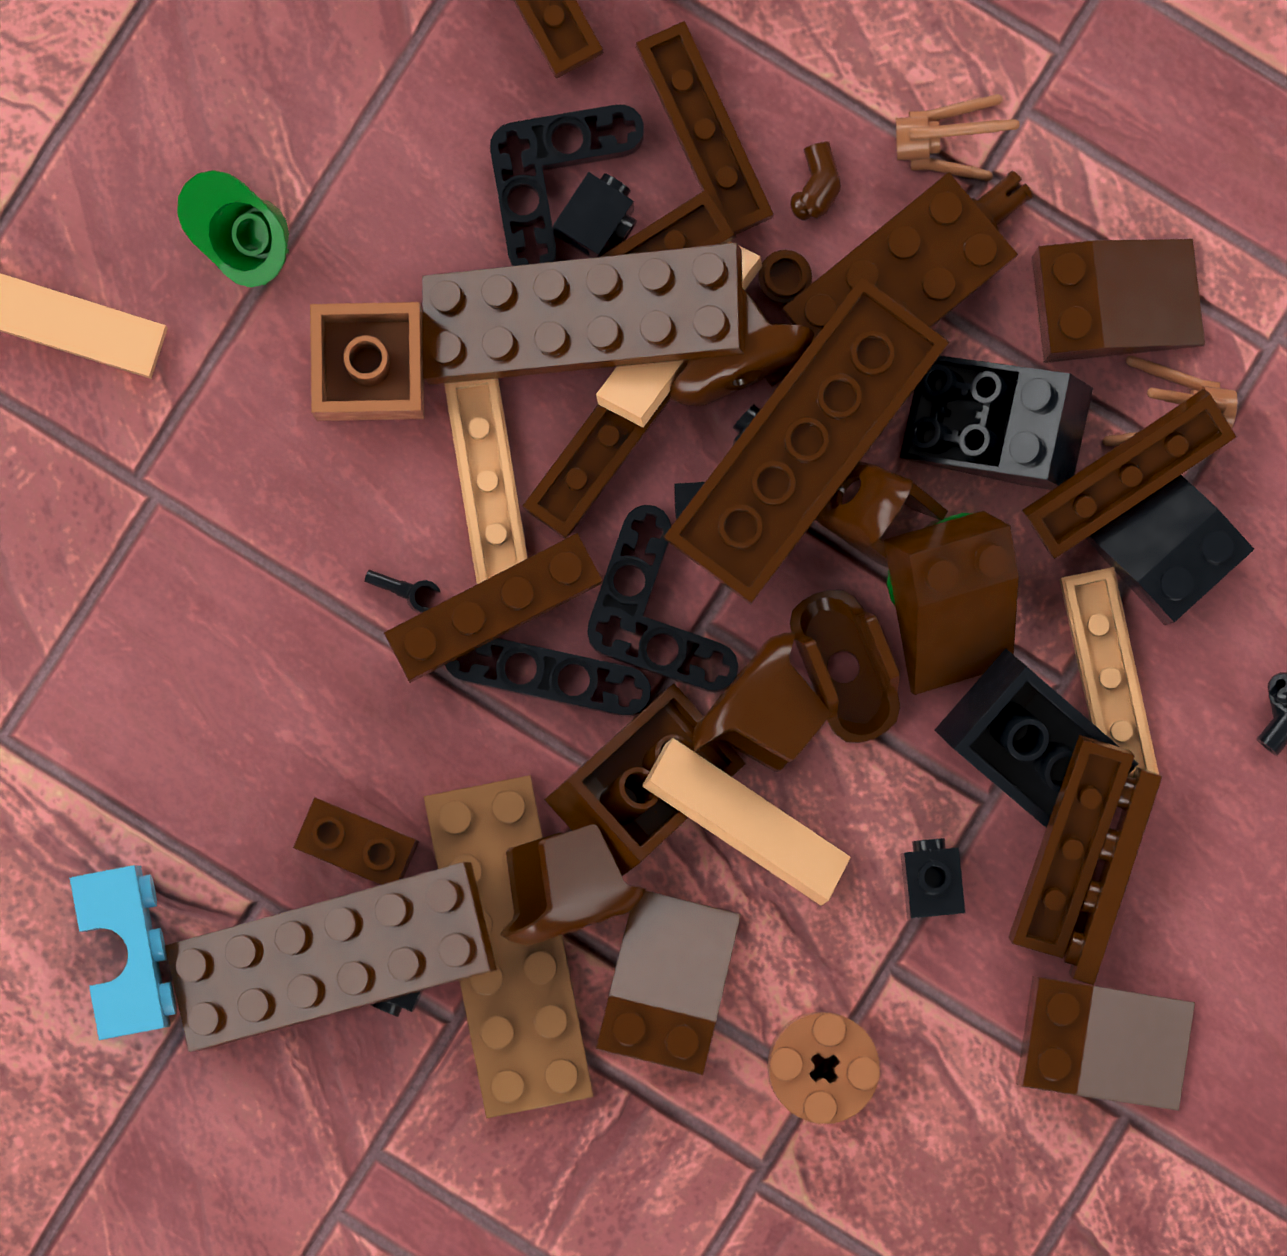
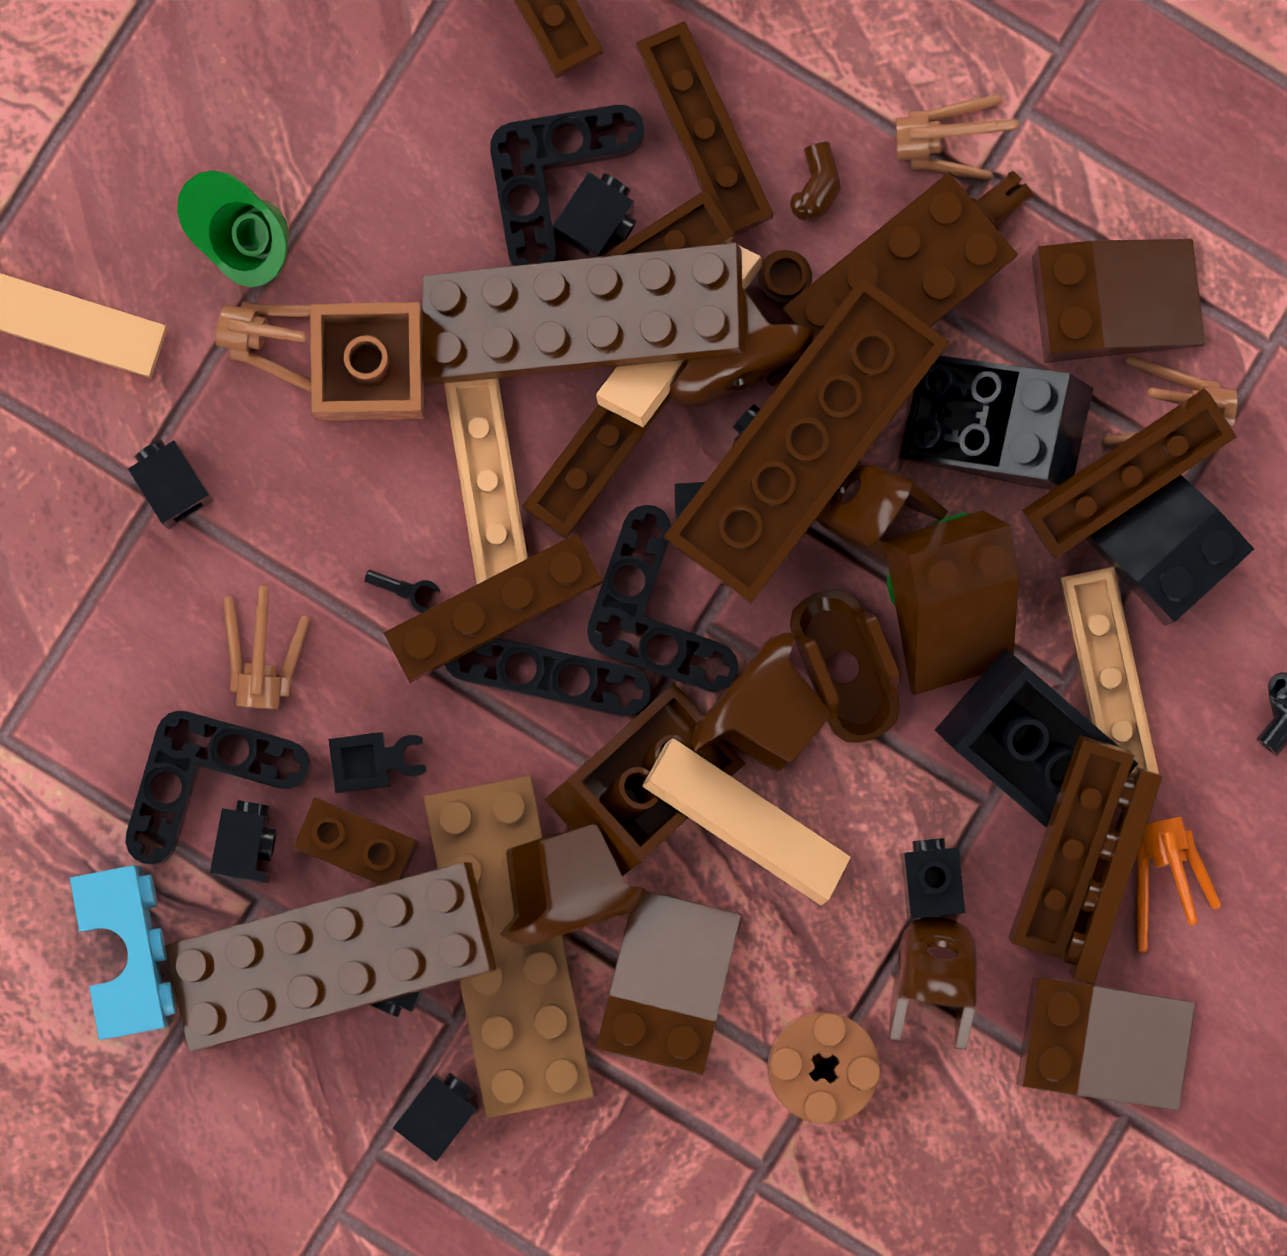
none -> black beam [125,711,311,865]
none -> black brick [128,440,214,529]
none -> black brick [210,800,277,883]
none -> nougat plant [215,301,311,392]
none -> nougat plant [223,584,310,710]
none -> black plate [328,732,427,794]
none -> black brick [393,1072,479,1162]
none -> reddish brown piece [889,917,977,1050]
none -> orange plant [1136,817,1221,953]

